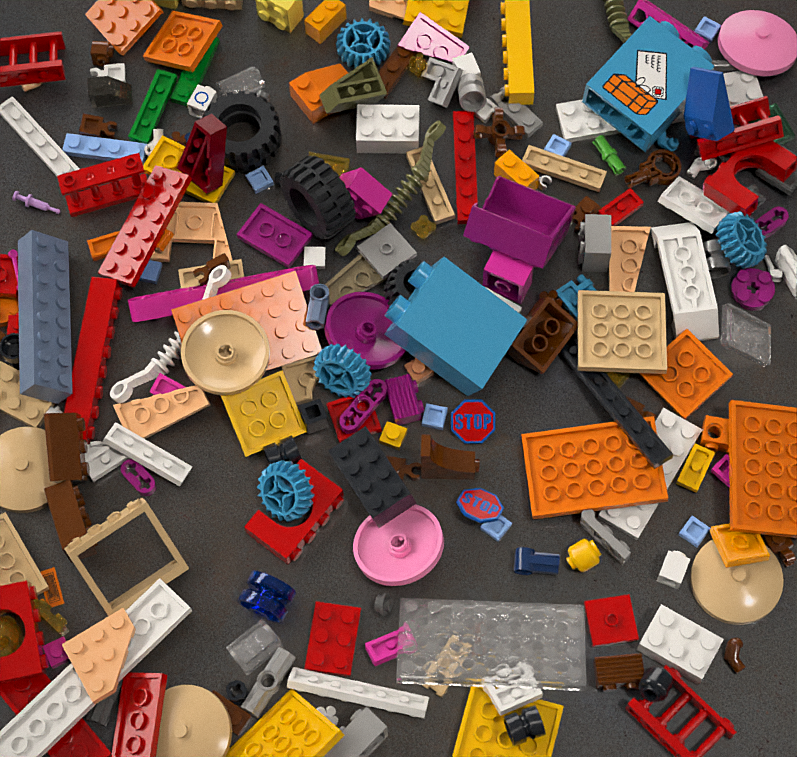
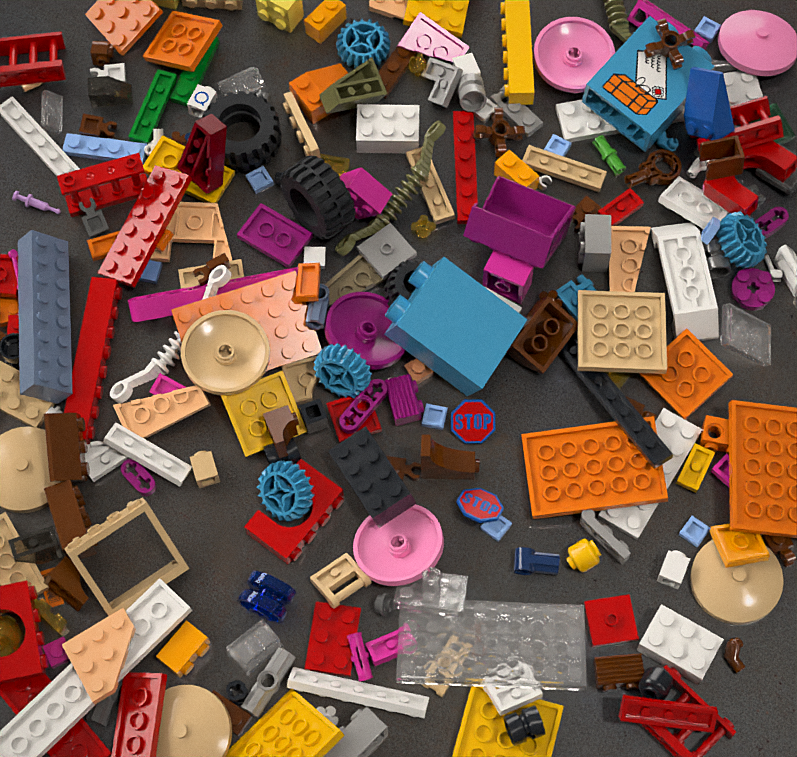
yellow plate [379,421,408,451] -> none
none -> clear smoke slope [8,526,63,564]
none -> clear plate [41,90,63,134]
none -> reddish brown arch [43,556,89,612]
none -> dark grey plate [79,198,110,238]
none -> light orange brick [156,620,210,678]
none -> tan brick [190,451,220,488]
none -> reddish brown arch [263,405,300,458]
none -> tan plate [282,91,321,158]
none -> orange tile [296,263,321,302]
none -> tan plate [310,553,371,609]
none -> dark pink pin [347,632,373,681]
none -> clear plate [393,567,468,618]
none -> bright pink dish [533,17,615,93]
none -> red plate [619,695,718,733]
none -> reddish brown pin [644,18,695,70]
none -> reddish brown piece [699,136,745,181]
none -> light blue tile [701,217,720,245]

